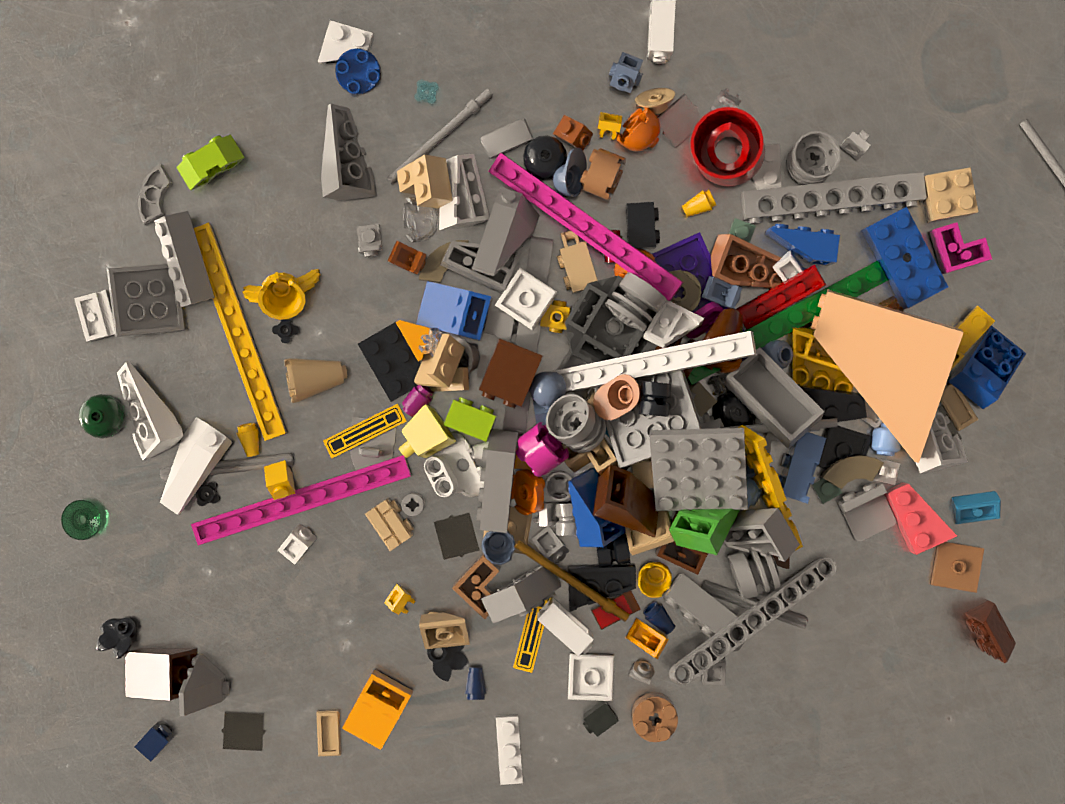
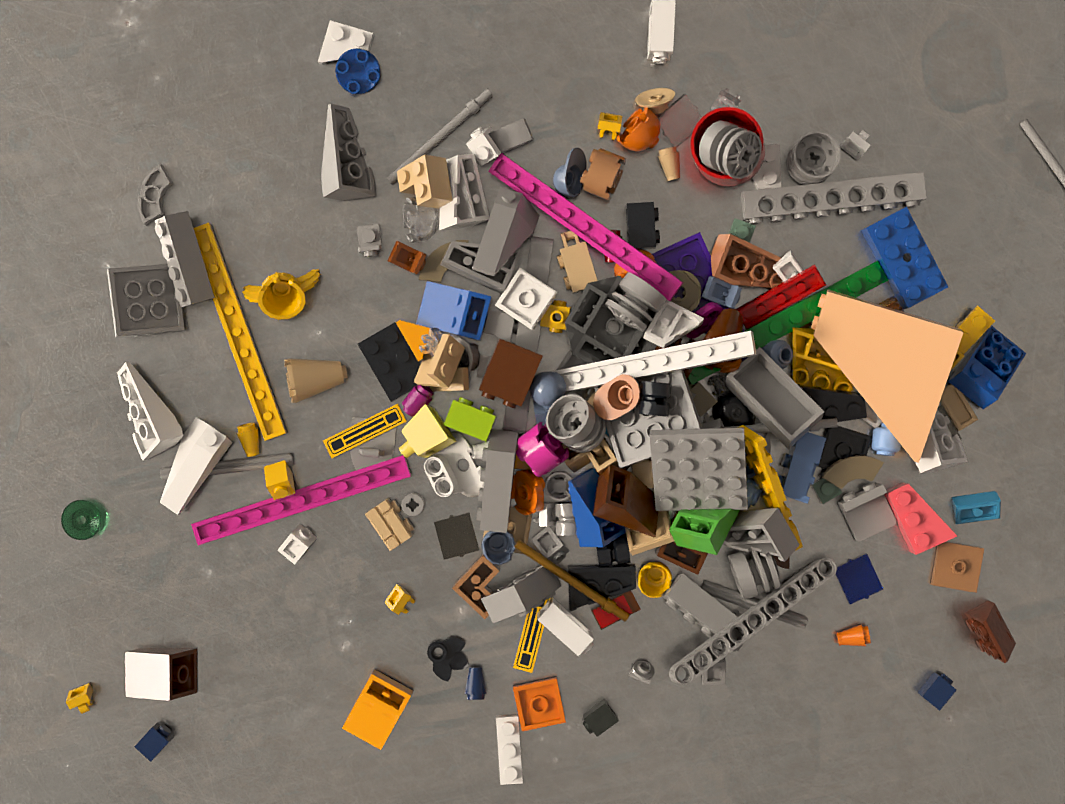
white plate [74,290,115,342] -> none
dark green cylinder [79,394,126,439] -> none
black plate [96,618,136,659] -> none
lime brick [176,135,245,190] -> none
light grey wedge [179,654,229,716] -> none
black plate [196,482,219,506] -> none
clear smoke piece [221,711,266,751] -> none
black plate [272,319,299,343] -> none
tan tile [316,709,342,756] -> none
clear light blue plate [414,79,439,104] -> none
tan slope [419,612,470,649] -> none
black cylinder [523,135,567,181] -> none
dark orange bracket [553,115,593,150] -> none
white plate [568,653,615,701] -> none
sand blue brick [609,52,643,93] -> none
light orange slope [626,618,669,659] -> none
medium nougat brick [631,692,678,742] -> none
dark blue cone [643,601,676,635] -> none
yellow cone [682,190,717,218] -> none
blue slope [765,224,840,266] -> none
white tile [874,458,900,485] -> none
tan brick [924,167,978,223] -> none
dark pink brick [929,222,992,274] -> none
none -> yellow tile [66,683,93,714]
none -> white bracket [466,126,501,166]
none -> orange plate [513,677,566,731]
none -> tan cone [657,146,681,181]
none -> light grey wheel [699,120,762,179]
none -> clear blue piece [835,553,883,604]
none -> orange cone [837,624,871,646]
none -> dark blue brick [917,672,956,711]

